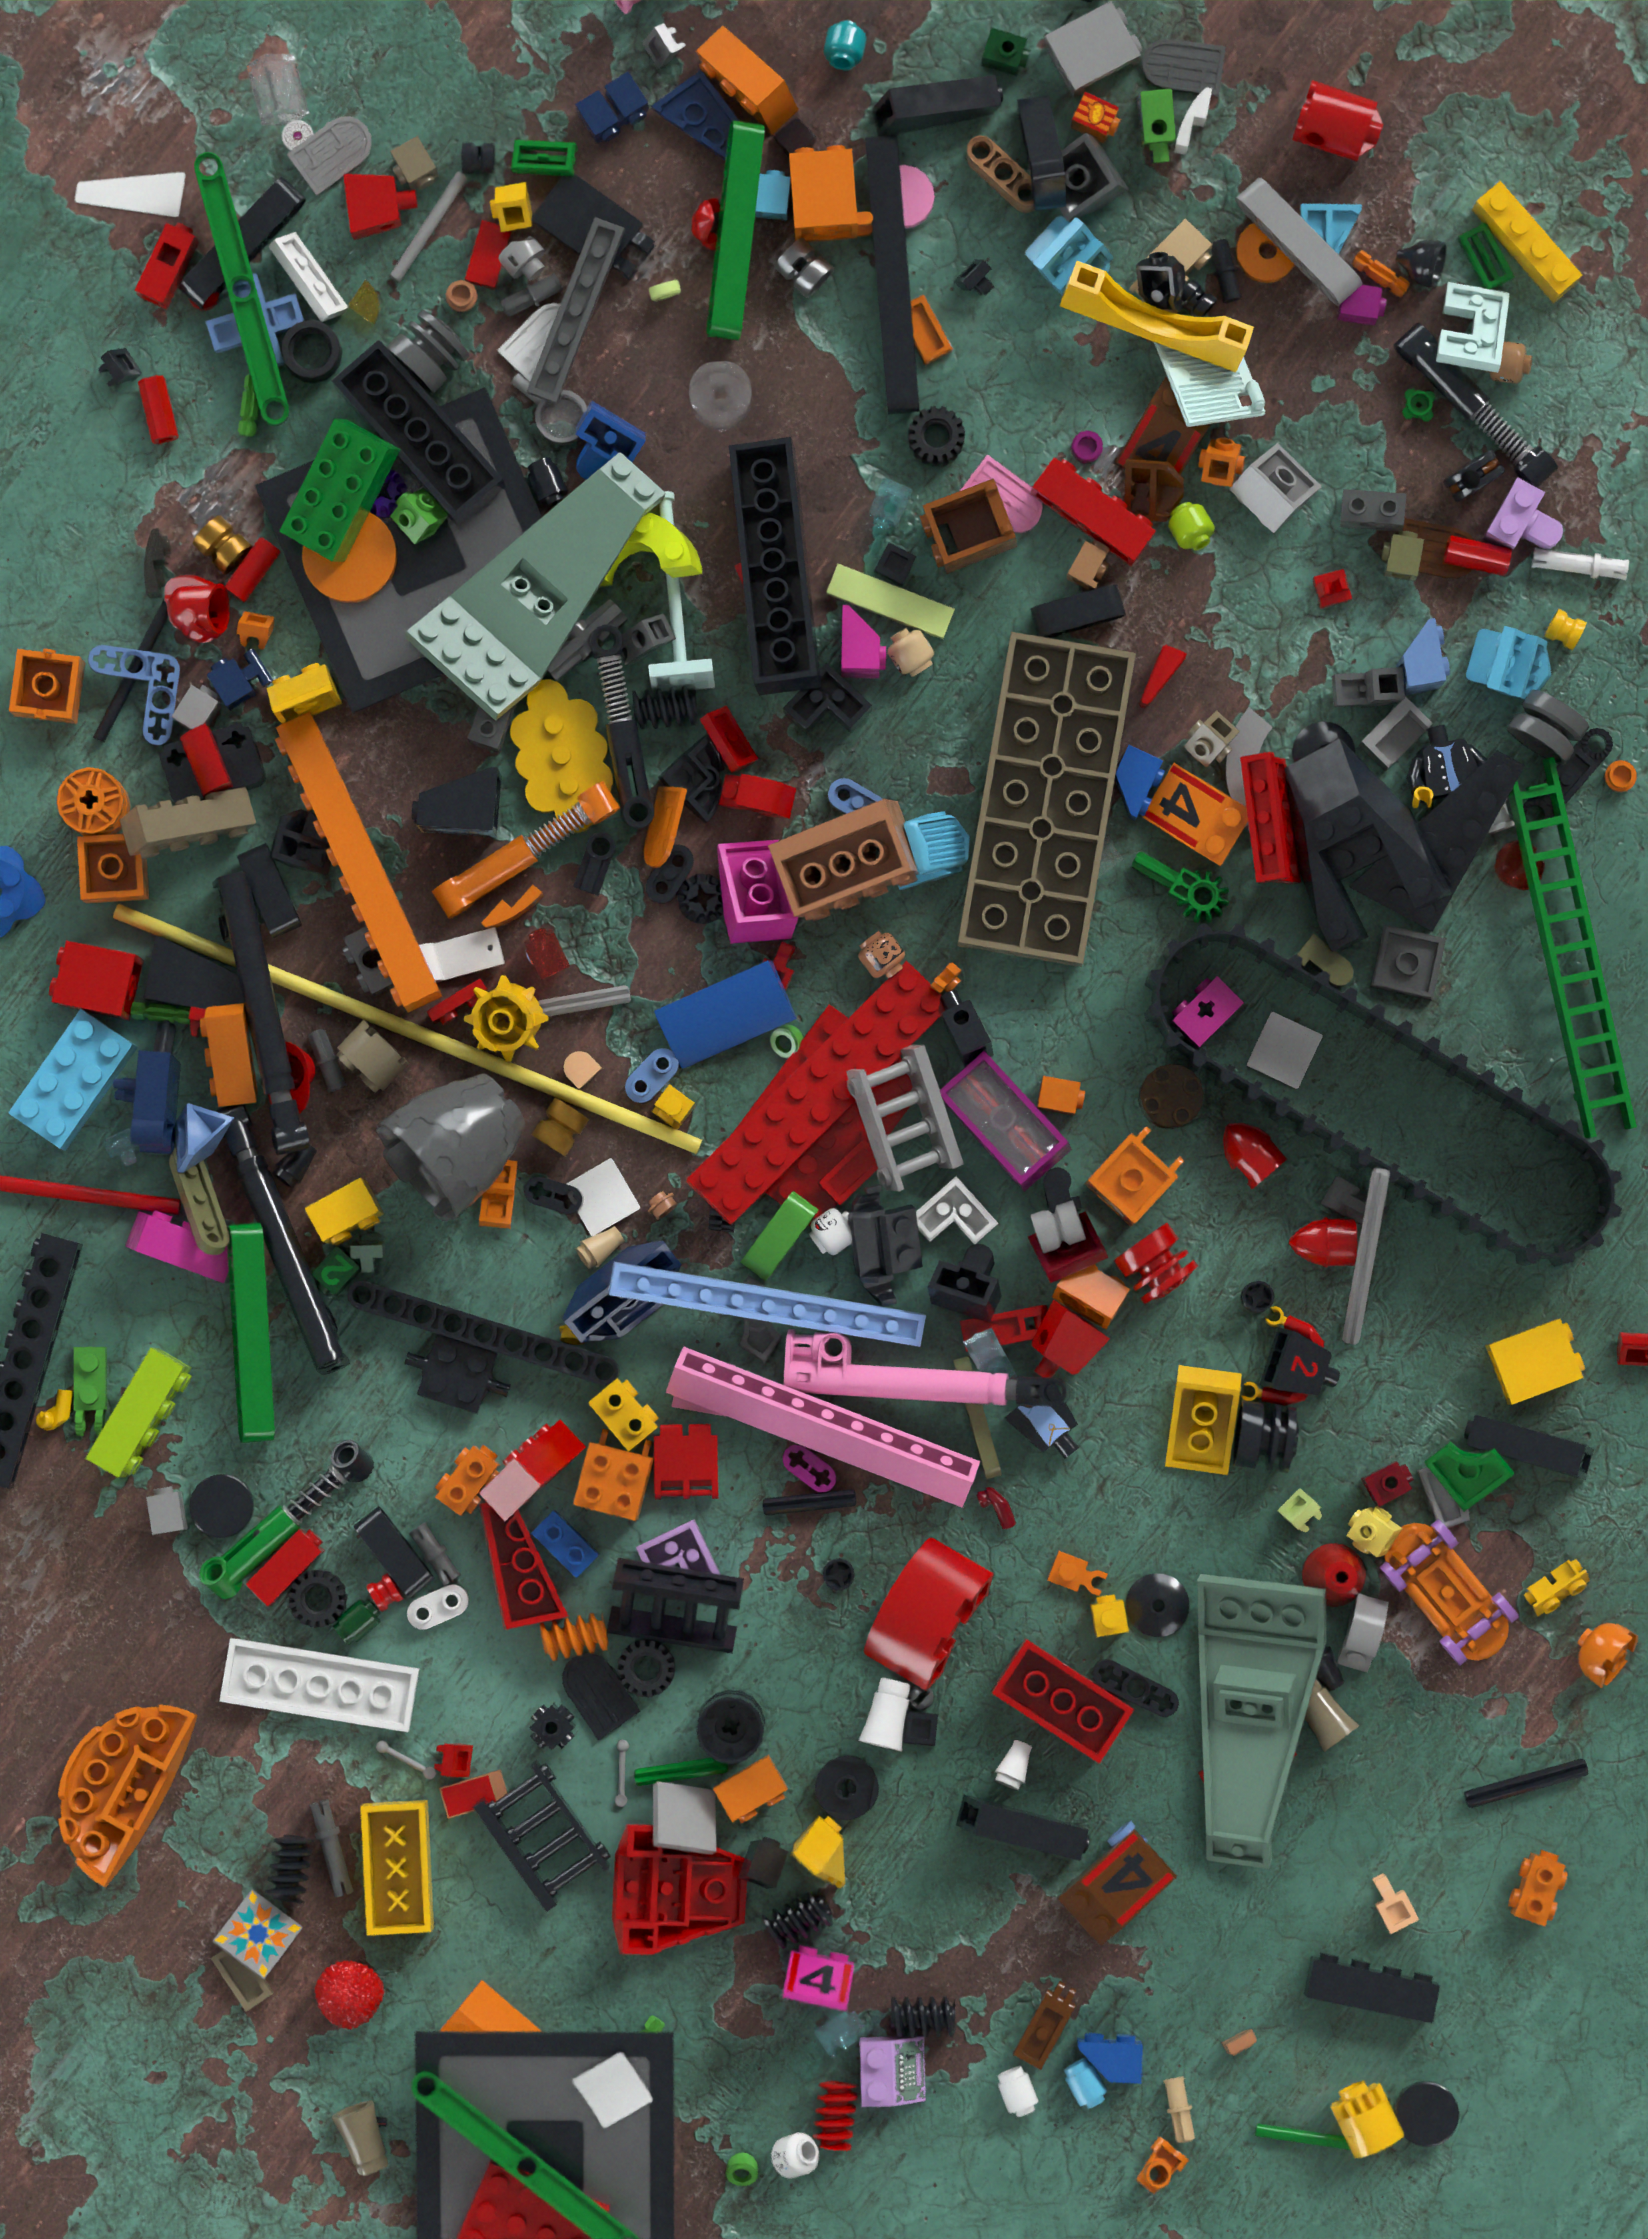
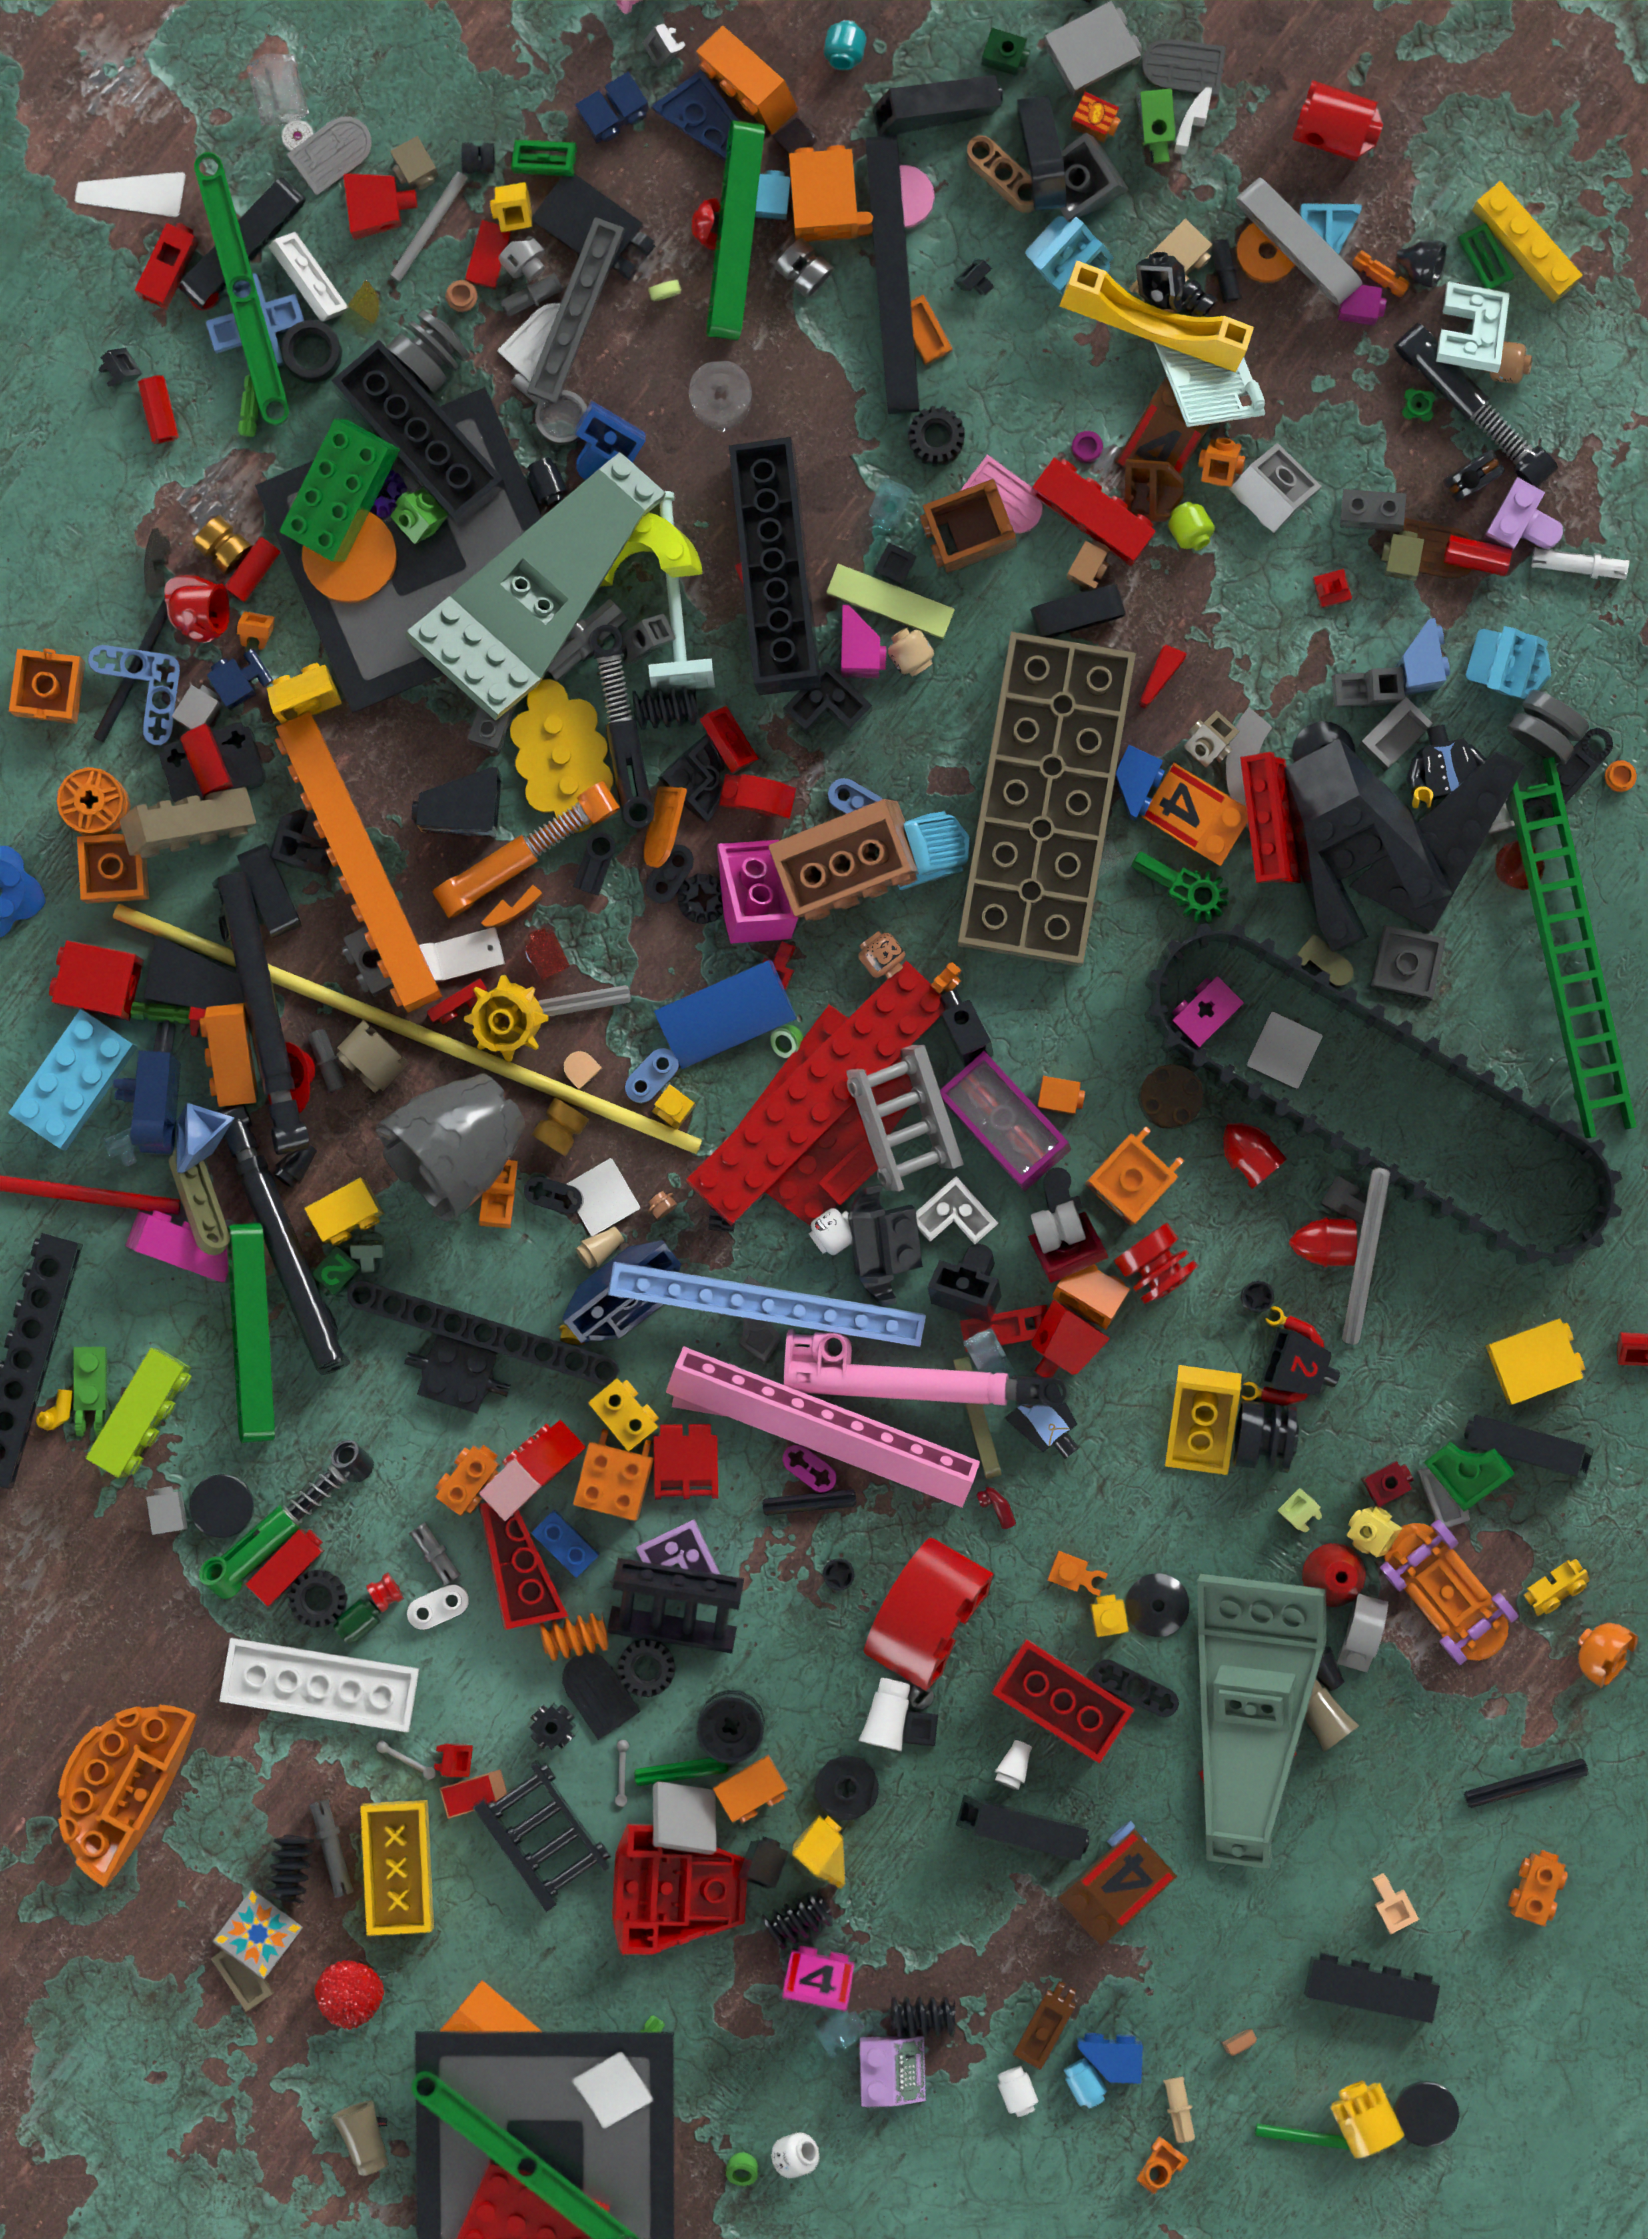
black beam [353,1506,435,1598] -> none
bright green beam [740,1191,819,1282] -> none
red piece [812,2081,859,2151] -> none
yellow wheel [1544,608,1587,651] -> none

